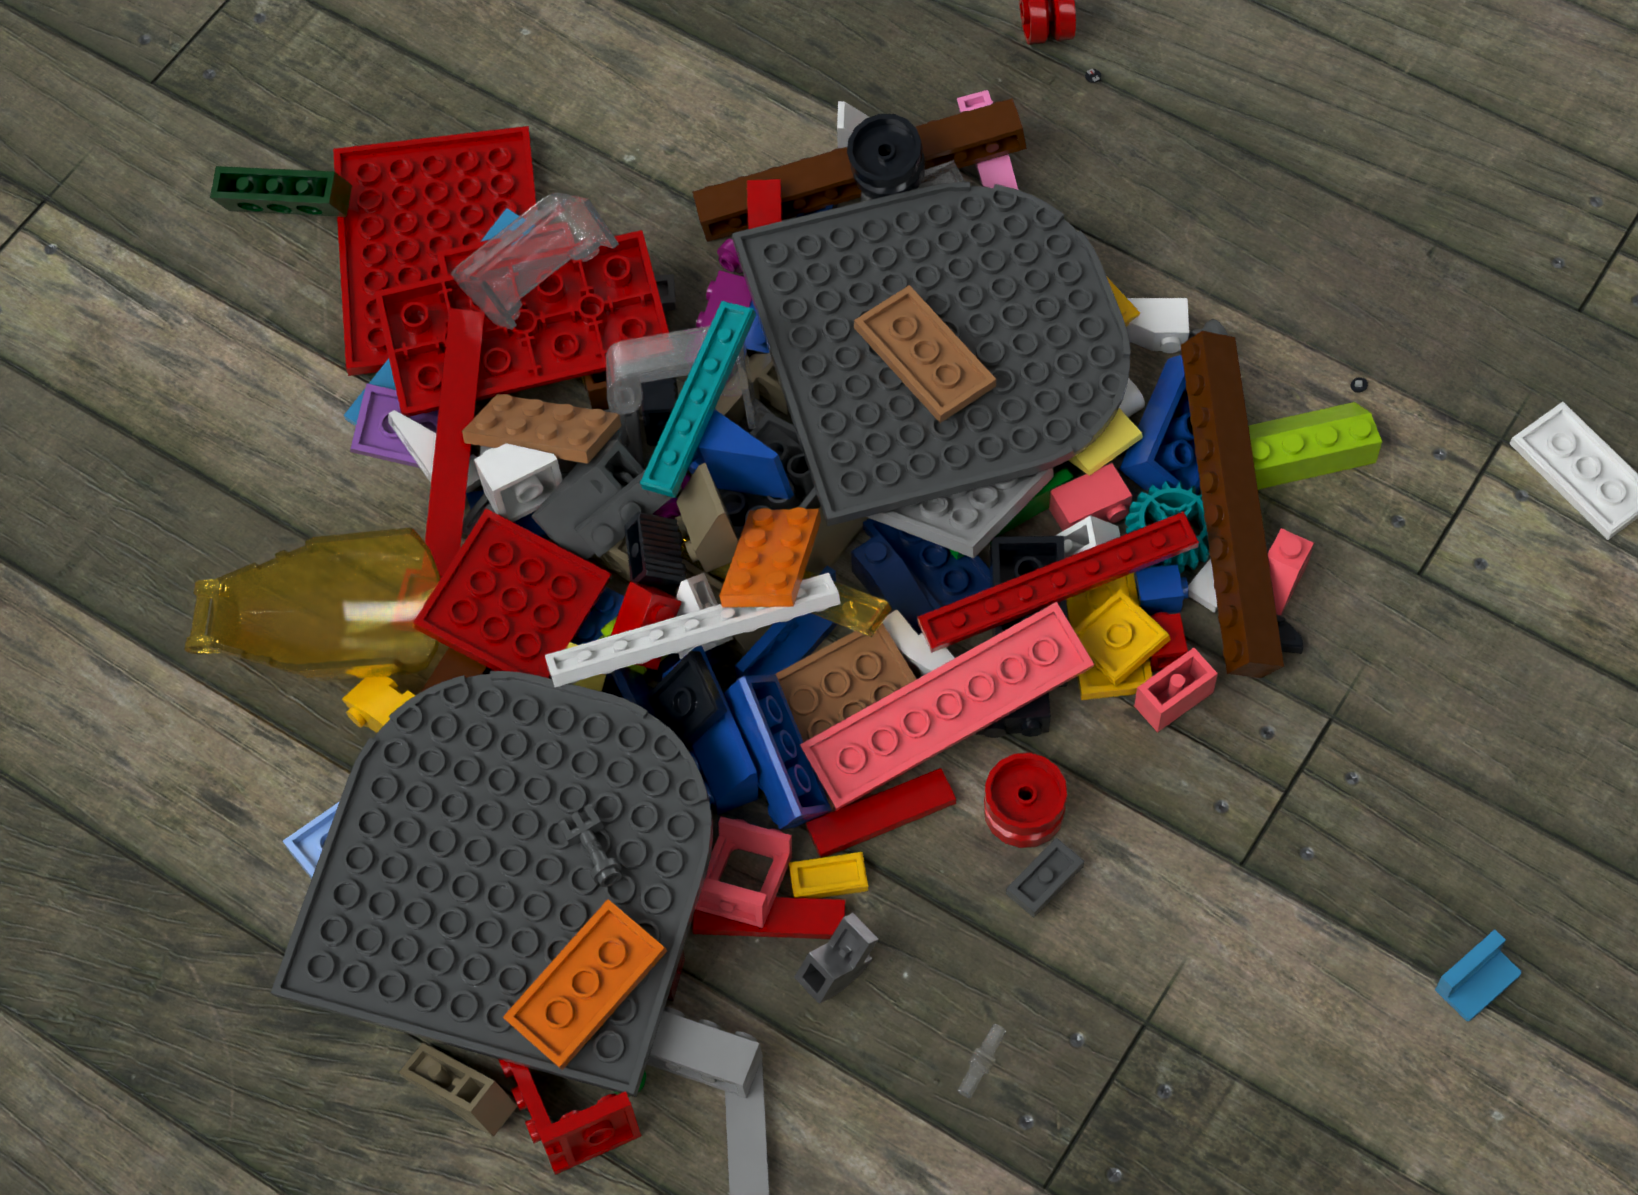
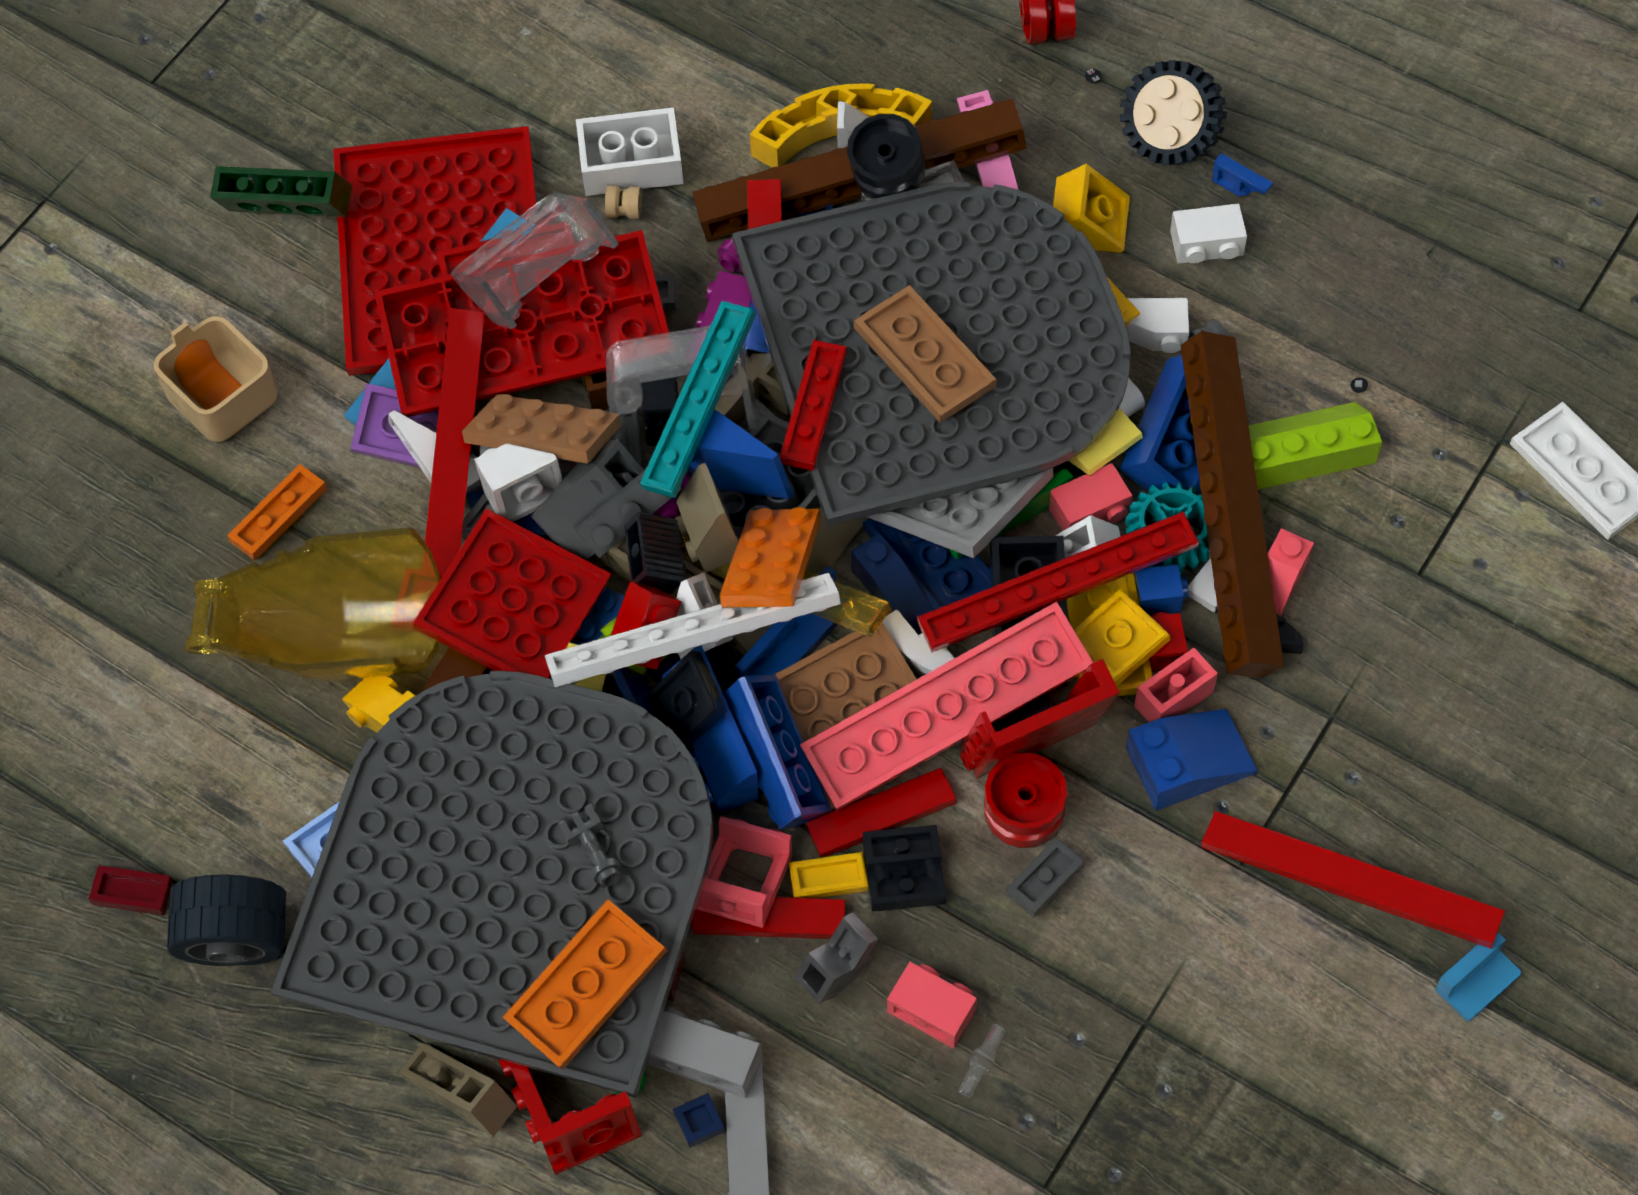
none -> dark red tile [88,865,174,915]
none -> tan piece [153,316,278,442]
none -> black wheel [167,874,286,966]
none -> orange plate [227,464,327,561]
none -> white brick [576,107,684,196]
none -> tan wheel [605,185,642,220]
none -> dark blue plate [673,1093,725,1148]
none -> yellow brick [750,83,932,167]
none -> red tile [779,340,847,471]
none -> black slope [862,825,947,912]
none -> coral brick [887,962,977,1049]
none -> red panel [960,659,1120,778]
none -> yellow slope [1053,164,1130,253]
none -> wheel [1119,60,1227,165]
none -> blue slope [1126,709,1257,811]
none -> white brick [1170,203,1247,264]
none -> red tile [1201,811,1505,949]
none -> blue tile [1212,153,1273,196]

